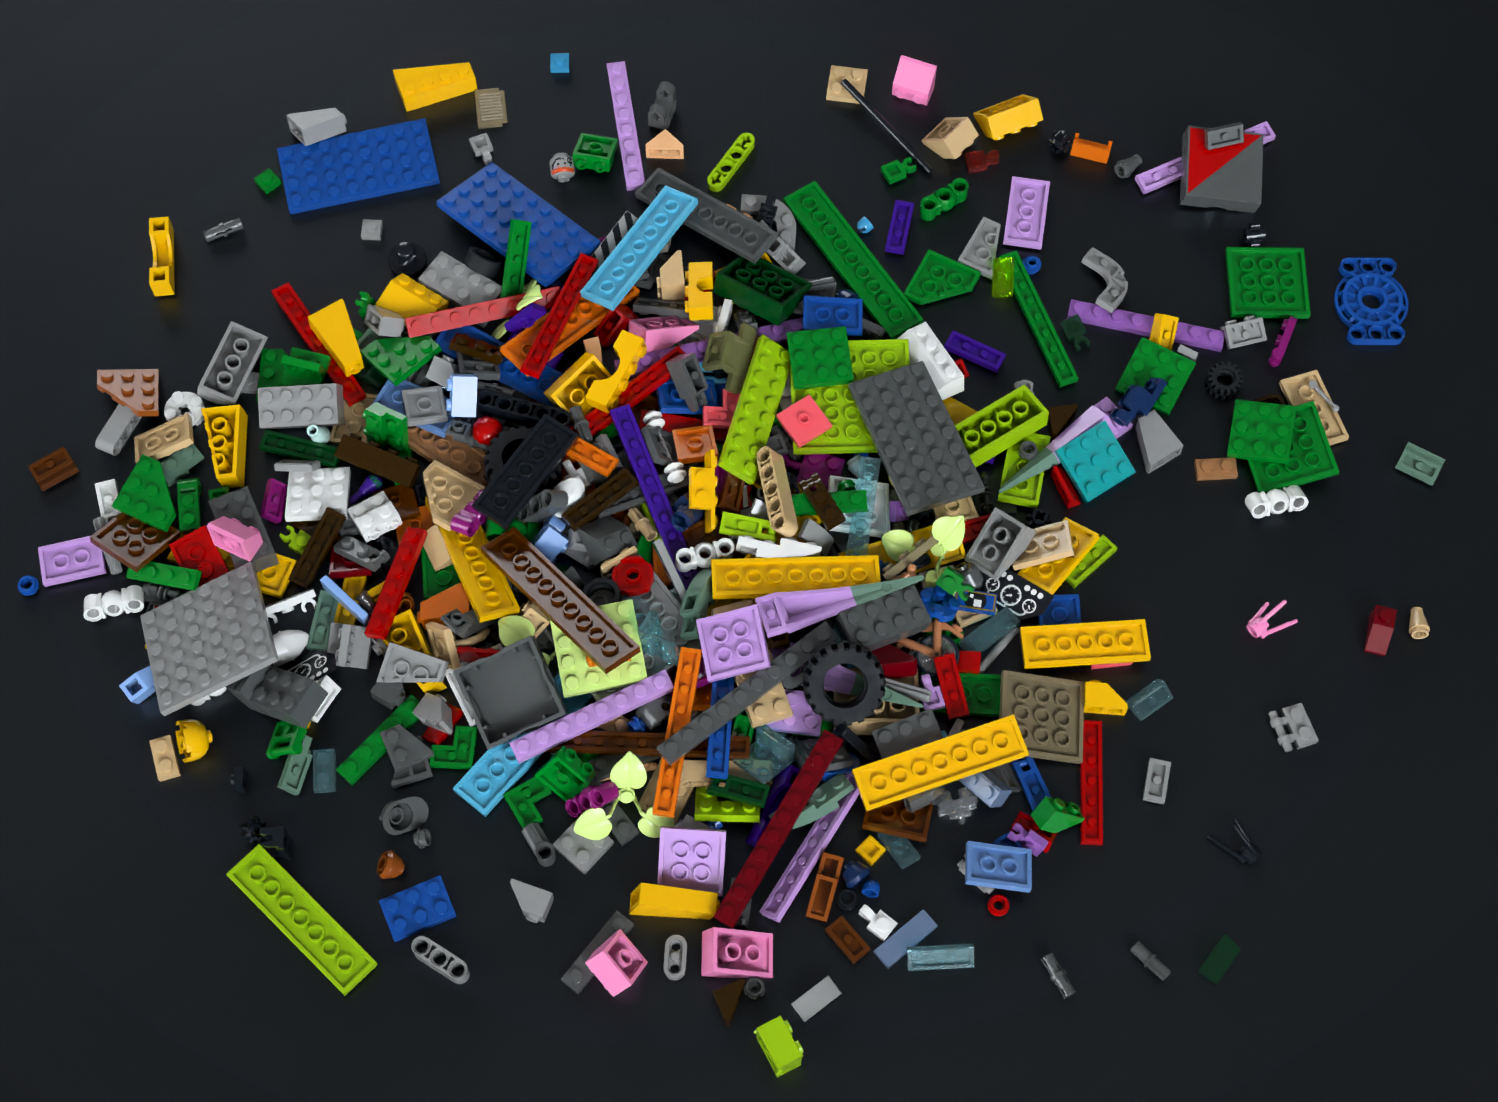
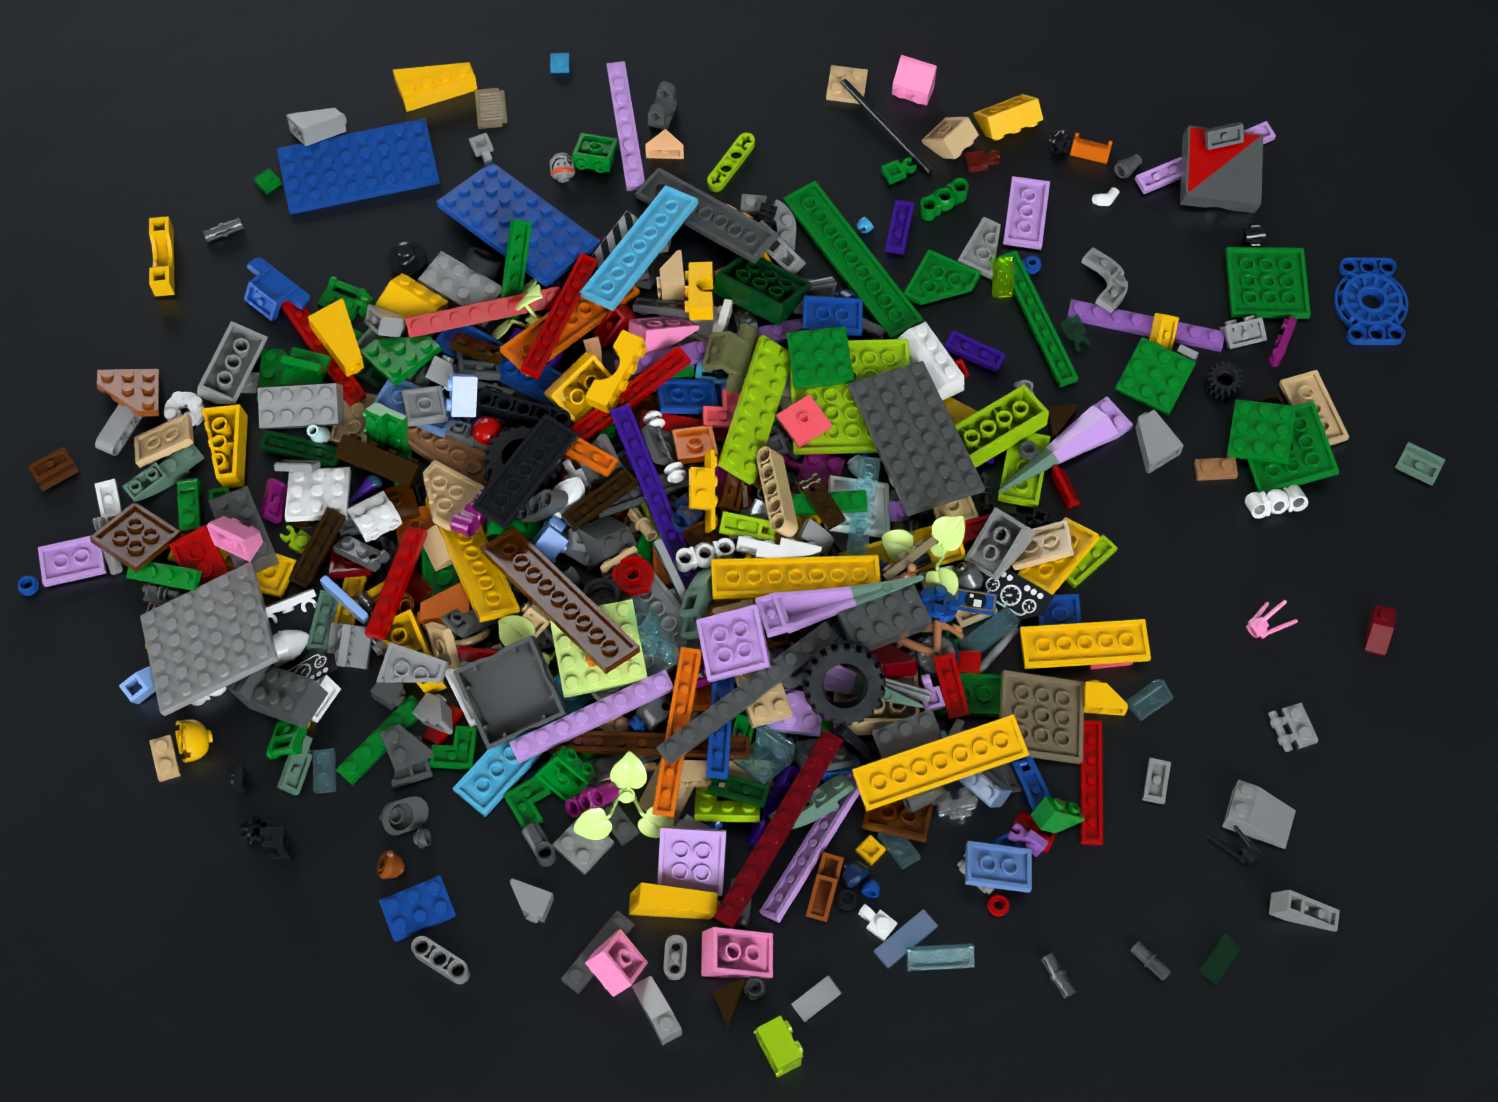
white piece [83,585,144,622] -> none
green plate [112,454,177,533] -> none
lime plate [226,844,378,996] -> none
light grey plate [361,219,383,240] -> none
dark purple plate [504,303,547,334] -> none
dark grey axle [569,406,593,443] -> none
dark grey hinge [666,353,708,413] -> none
reddish brown plate [825,916,871,964] -> none
green plate [837,479,856,491] -> none
green plate [935,566,975,601] -> none
teal plate [1054,420,1136,503] -> none
dark blue plate [1109,377,1167,427] -> none
light grey hinge [1309,380,1339,412] -> none
tan cone [1409,607,1430,639] -> none
none -> blue plate [244,257,310,321]
none -> green plate [317,276,368,321]
none -> clear red plate [406,567,433,604]
none -> light grey slope [631,976,682,1045]
none -> white arm [1092,187,1119,206]
none -> light grey slope [1222,780,1296,849]
none -> light grey slope [1269,890,1340,932]

